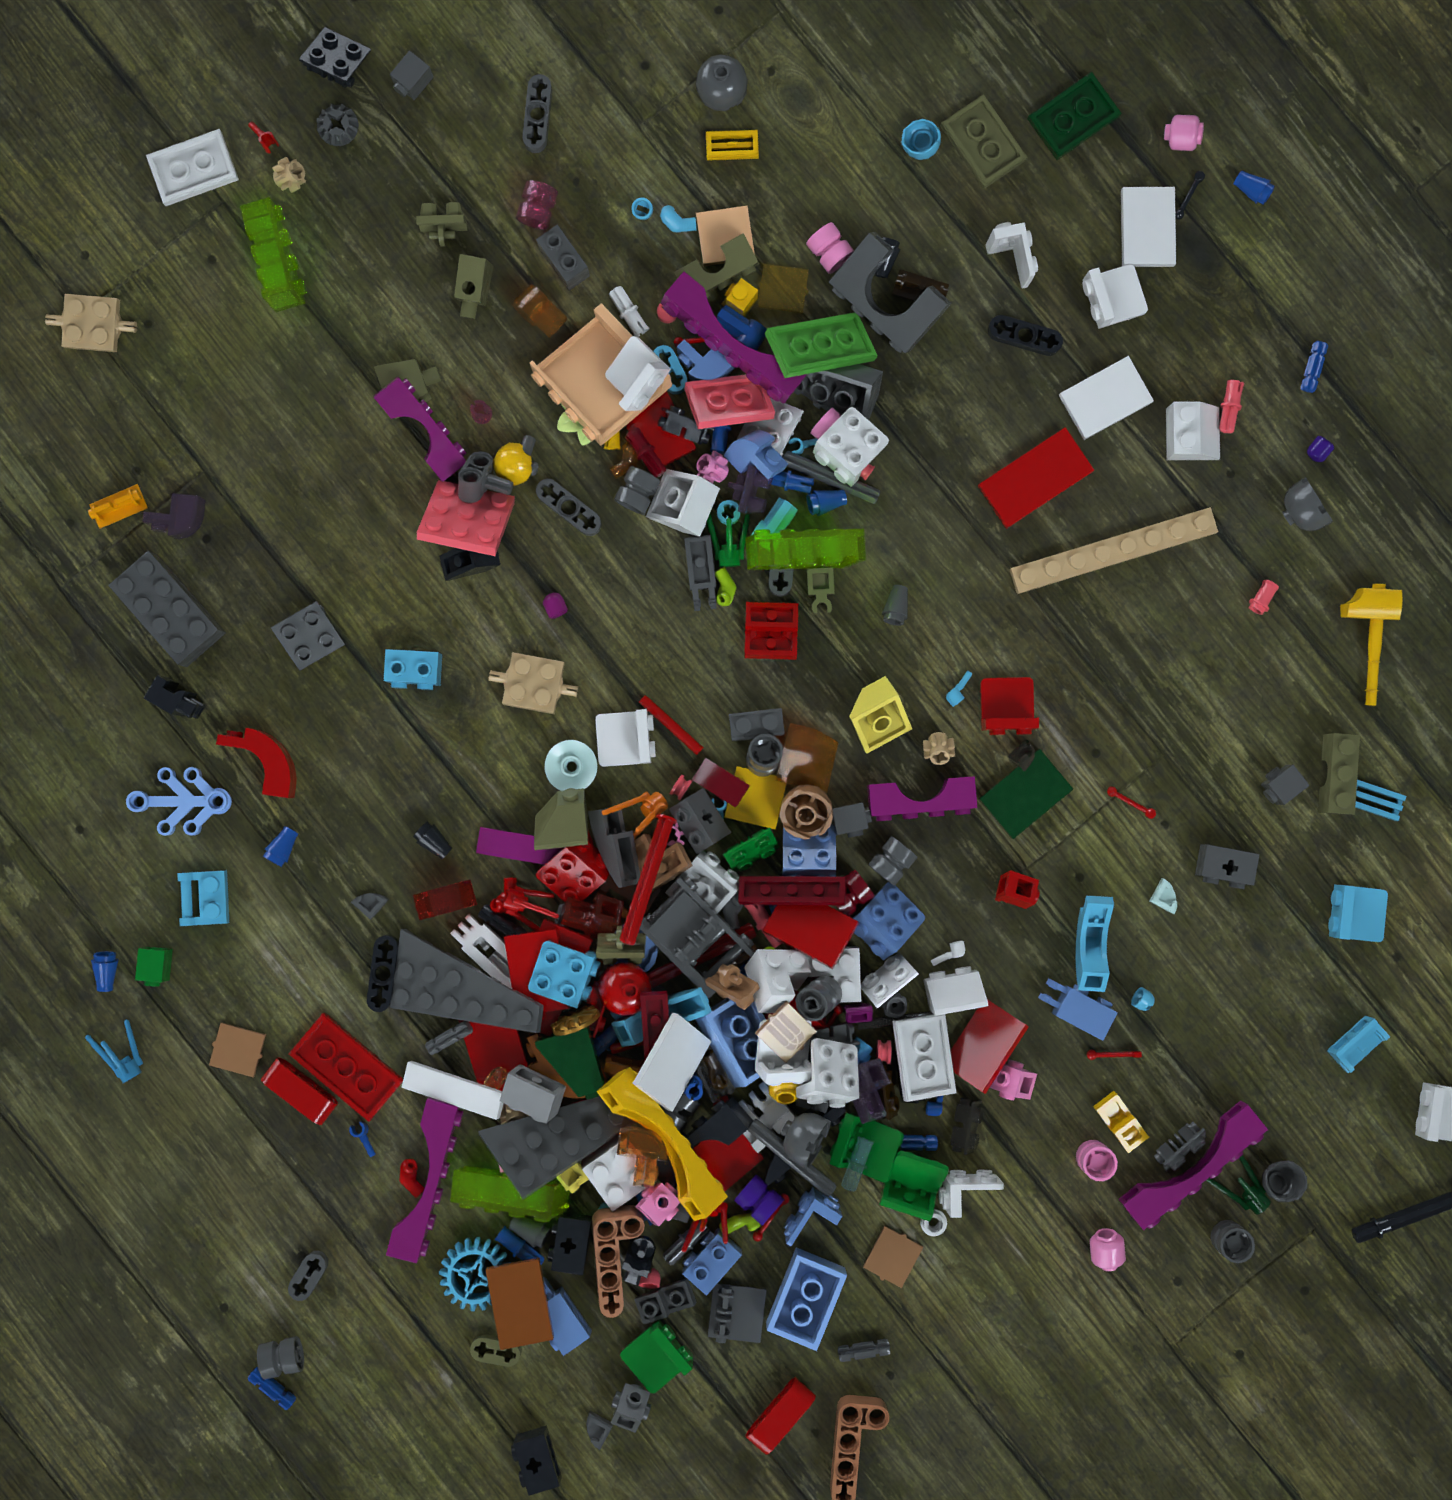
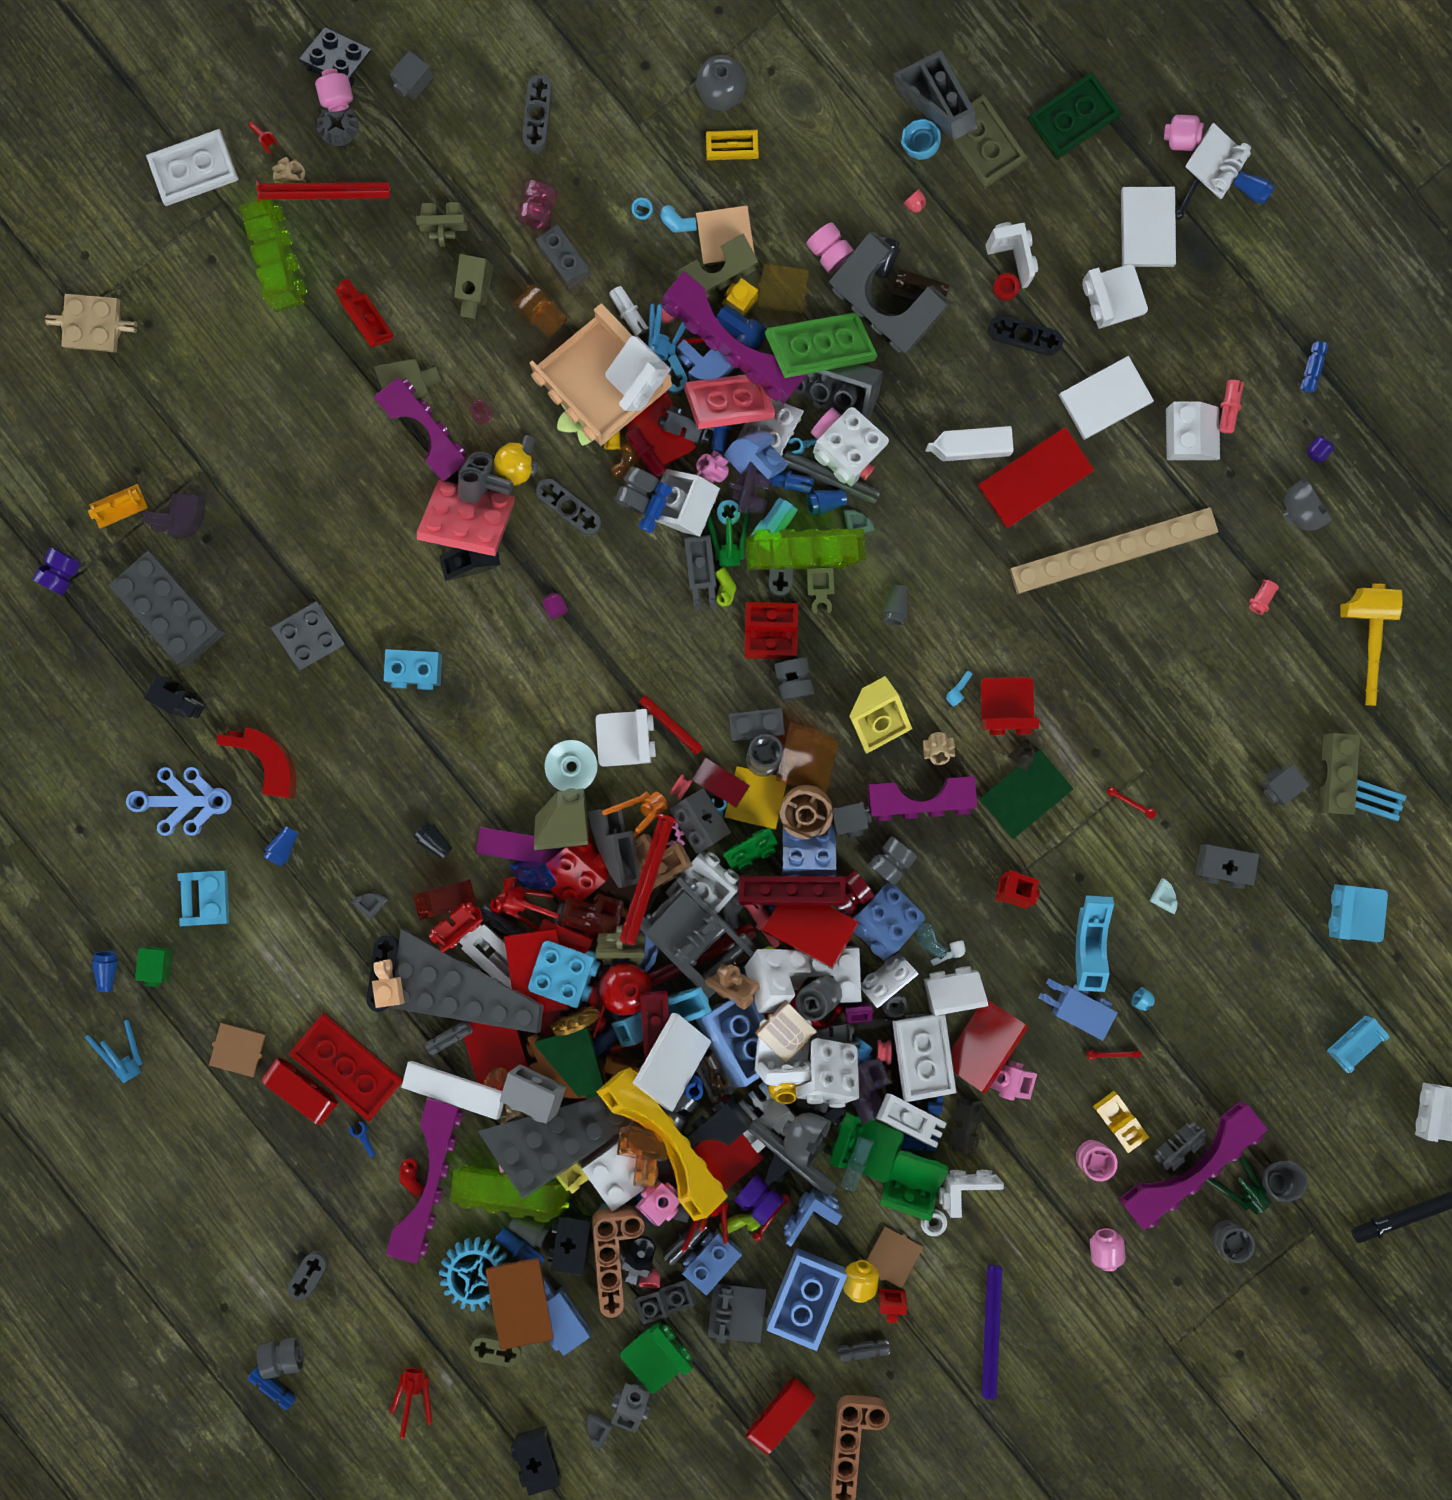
tan plate [489,652,578,714] -> none
none -> dark purple wheel [32,547,82,596]
none -> red axle [256,180,390,203]
none -> bright pink head [315,69,353,112]
none -> red hinge [335,279,394,348]
none -> light nougat plate [372,959,404,1008]
none -> red plant [390,1368,432,1439]
none -> red hinge [429,902,483,954]
none -> clear blue plate [510,861,557,890]
none -> blue axle [639,482,672,533]
none -> dark azure plant [648,304,686,361]
none -> dark grey wheel [774,658,815,701]
none -> sand green tile [843,510,875,537]
none -> yellow head [843,1260,879,1303]
none -> white hinge [876,1093,947,1148]
none -> red tile [878,1289,907,1323]
none -> dark grey wedge [894,50,977,140]
none -> coral hinge [903,189,926,213]
none -> clear light blue arm [917,923,948,959]
none -> white piece [925,426,1013,461]
none -> dark purple axle [982,1264,1002,1399]
none -> red tile [993,273,1020,301]
none -> white hinge [1185,123,1251,199]

